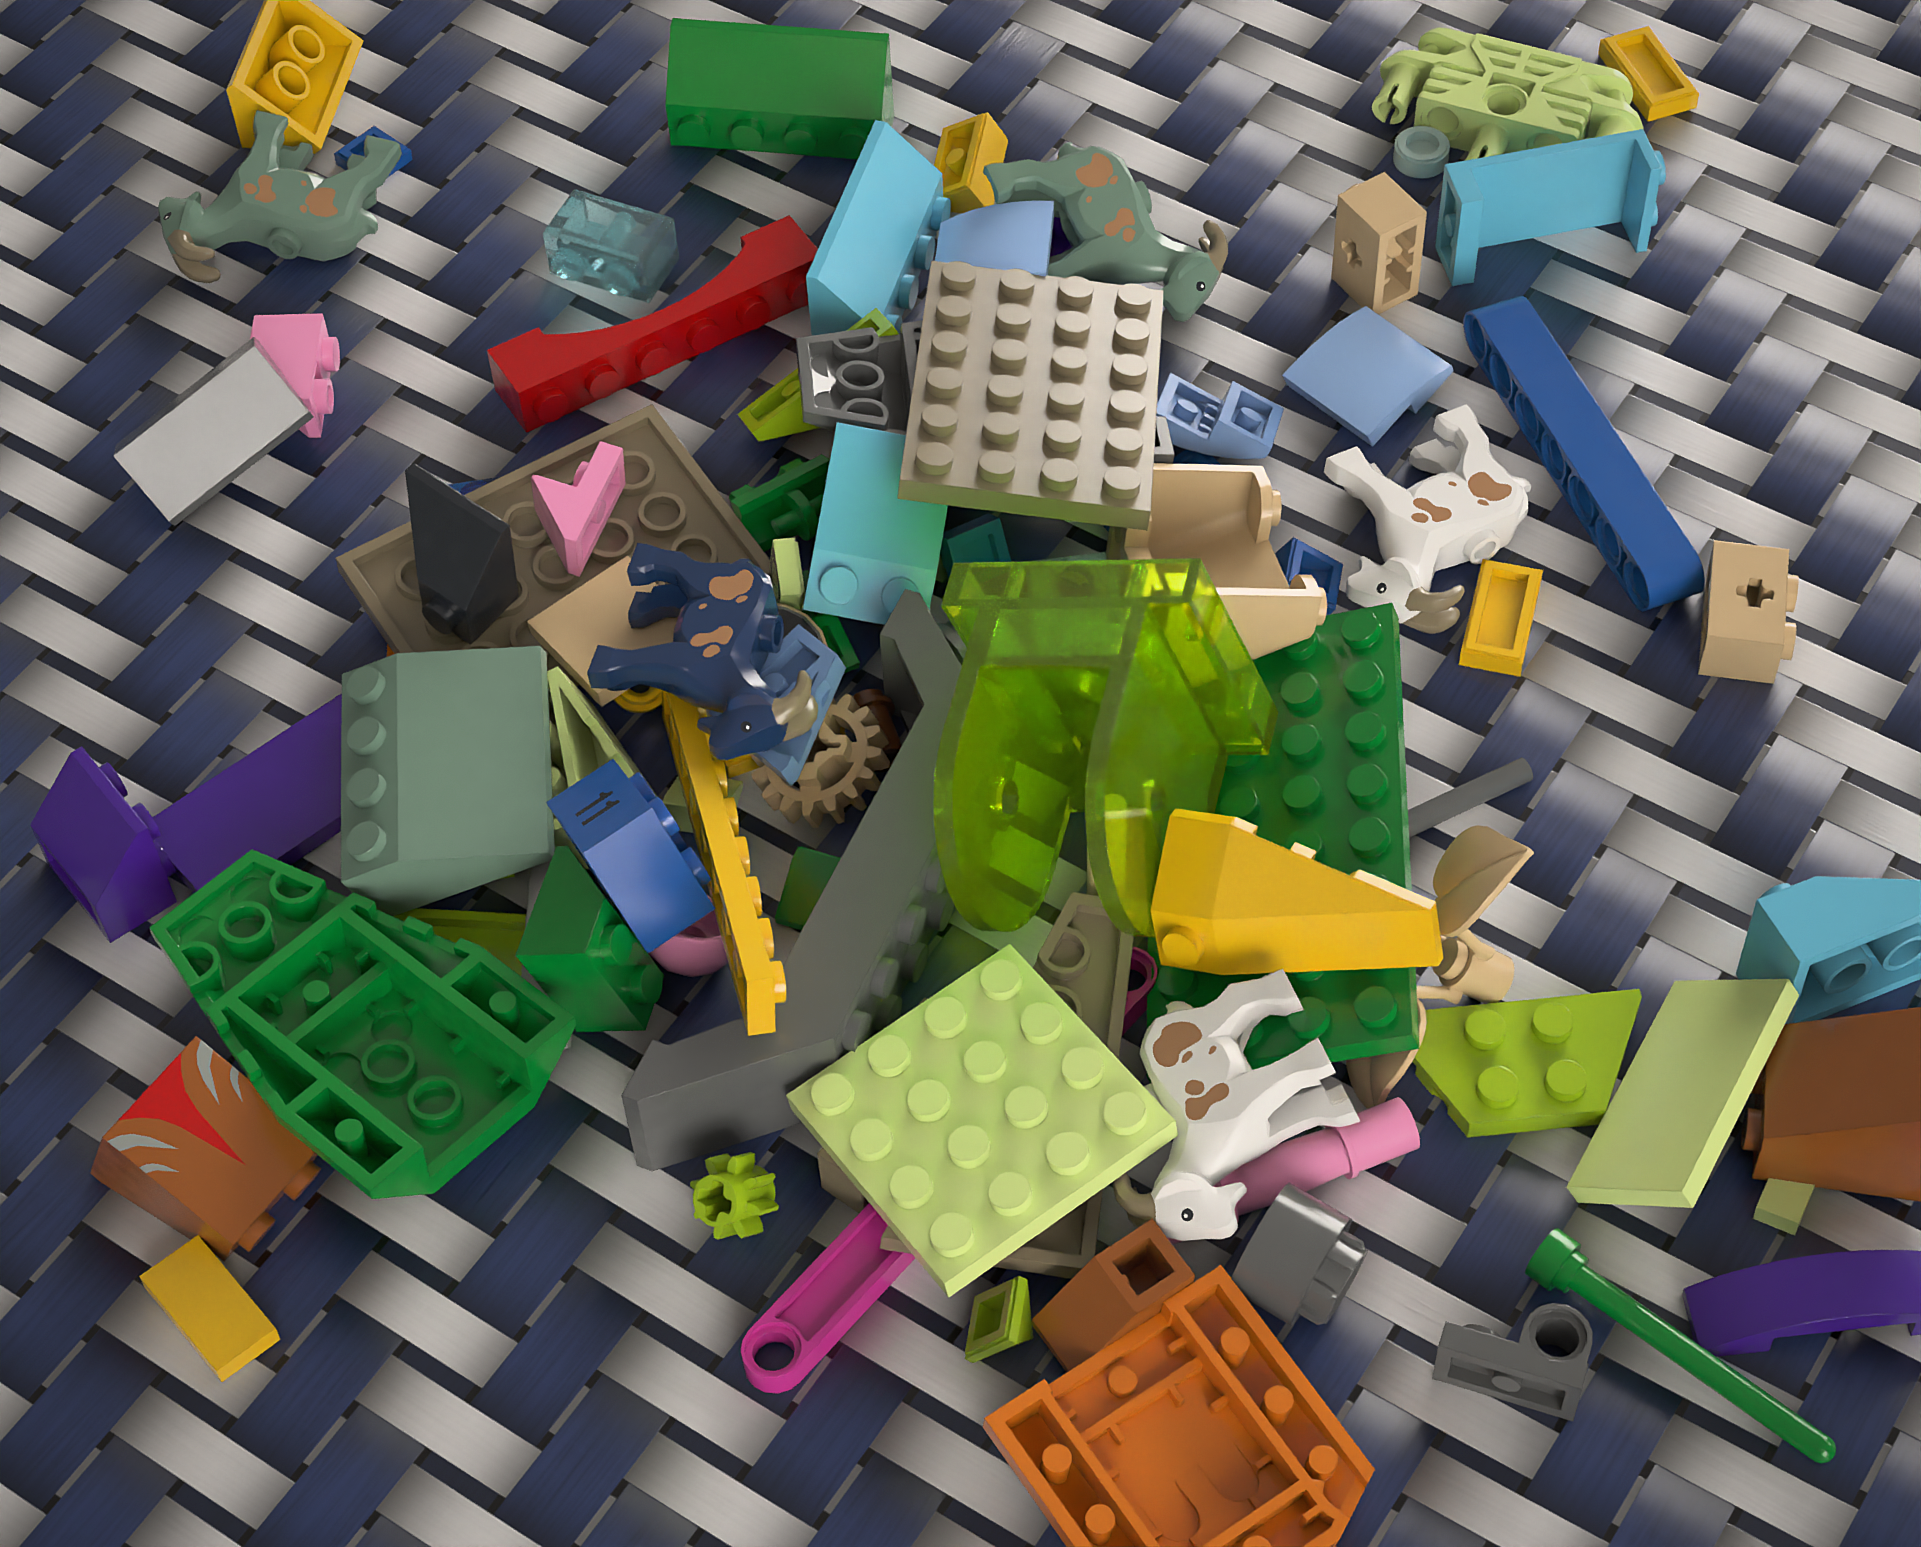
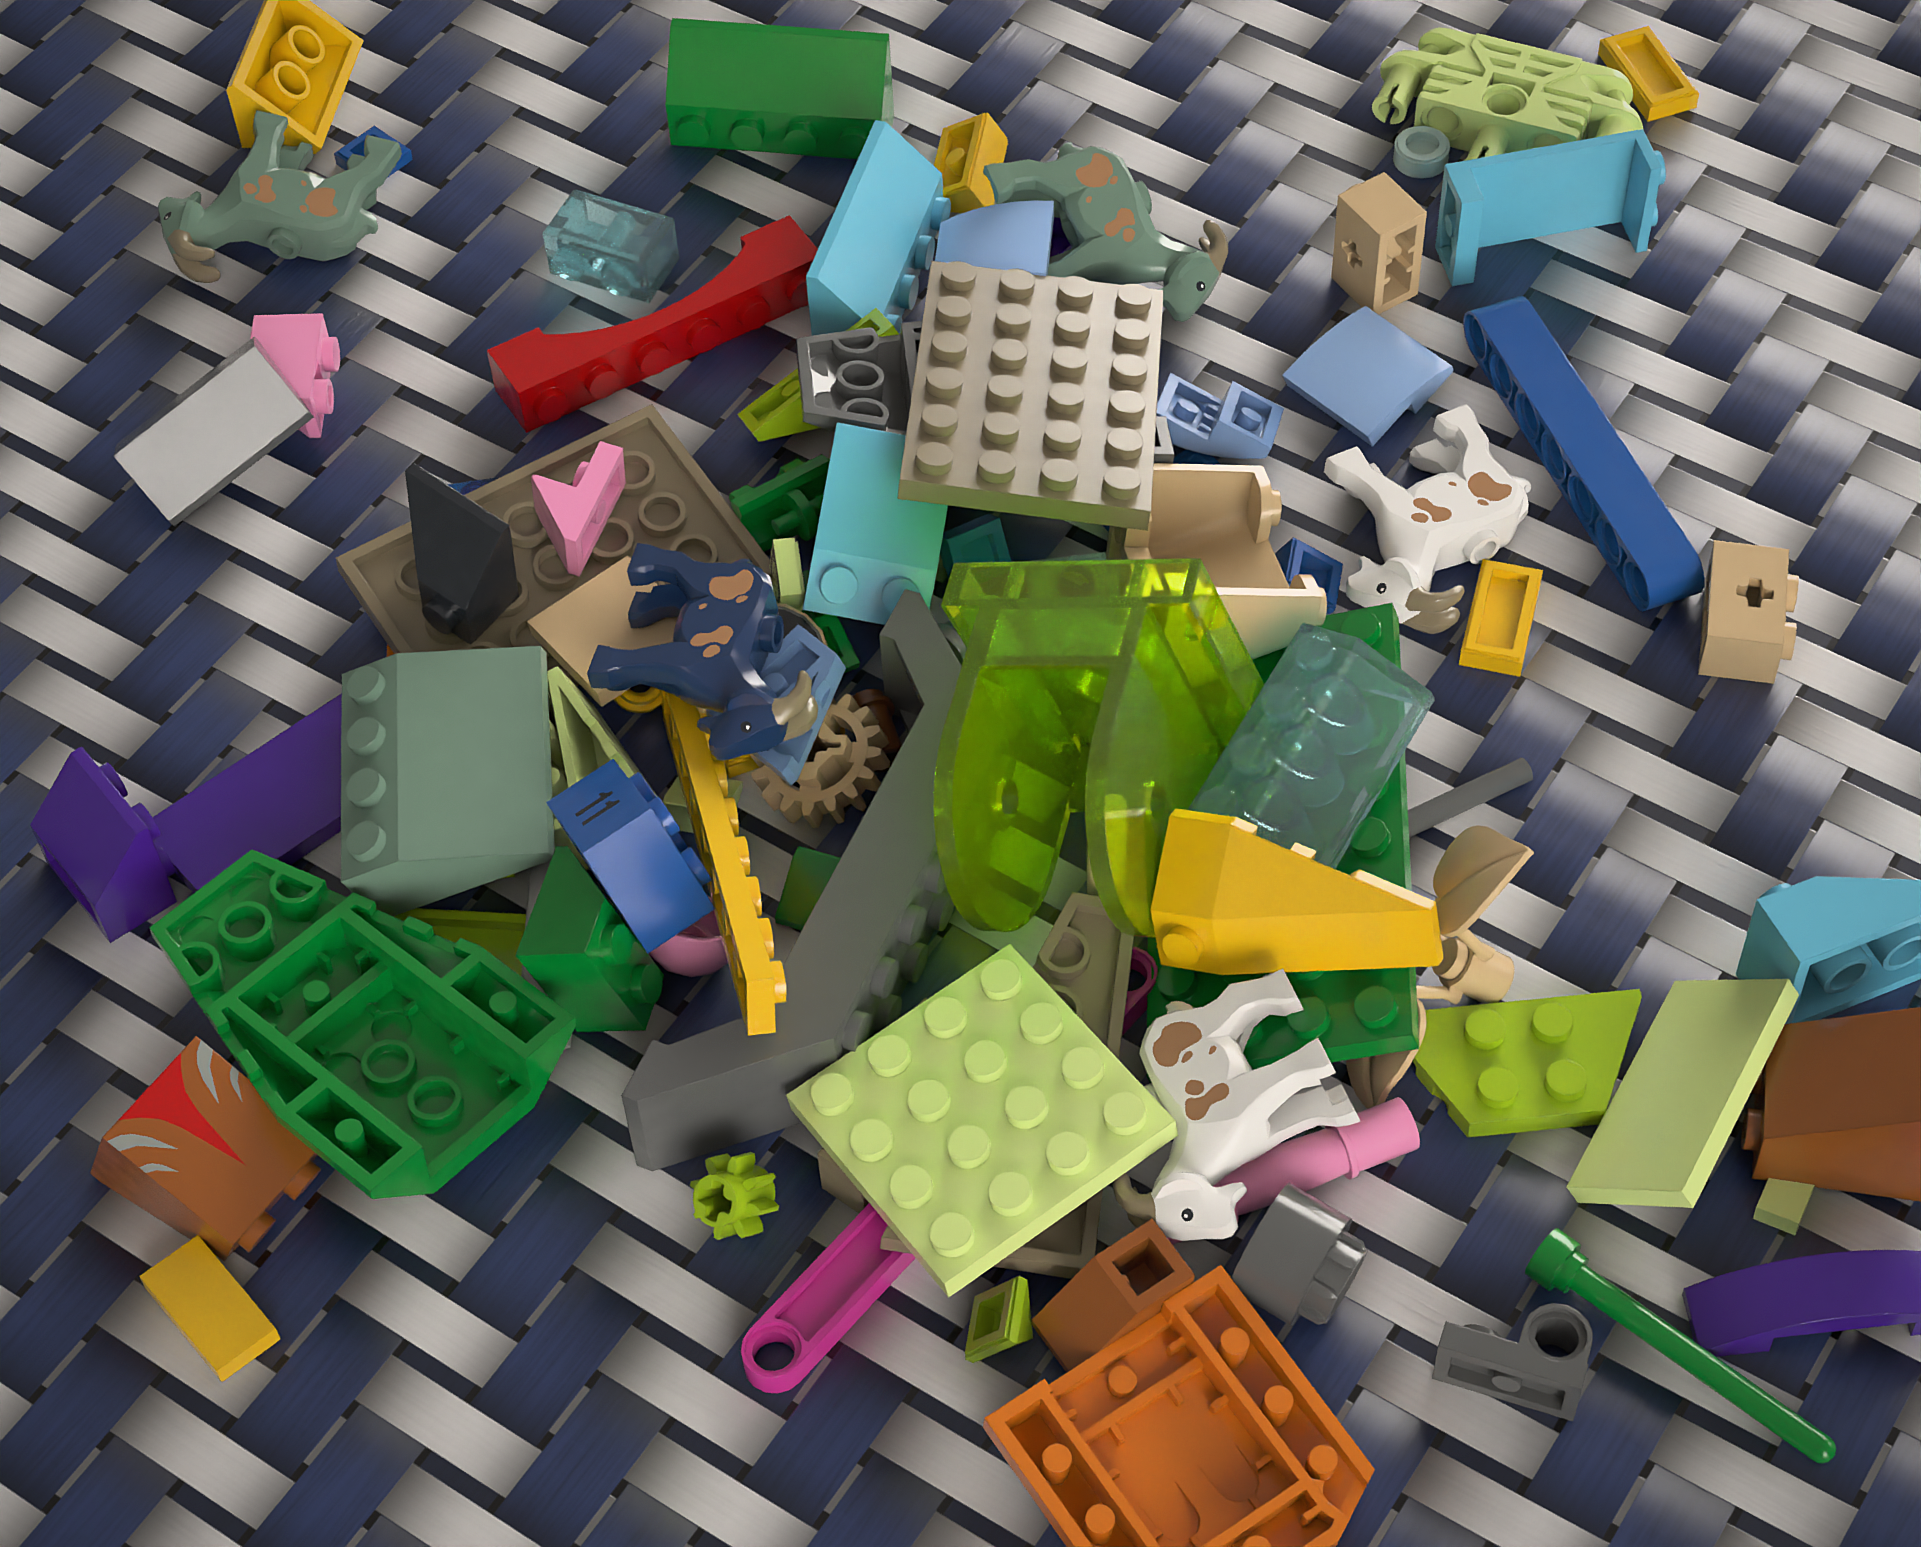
none -> clear light blue slope [1188,623,1435,869]

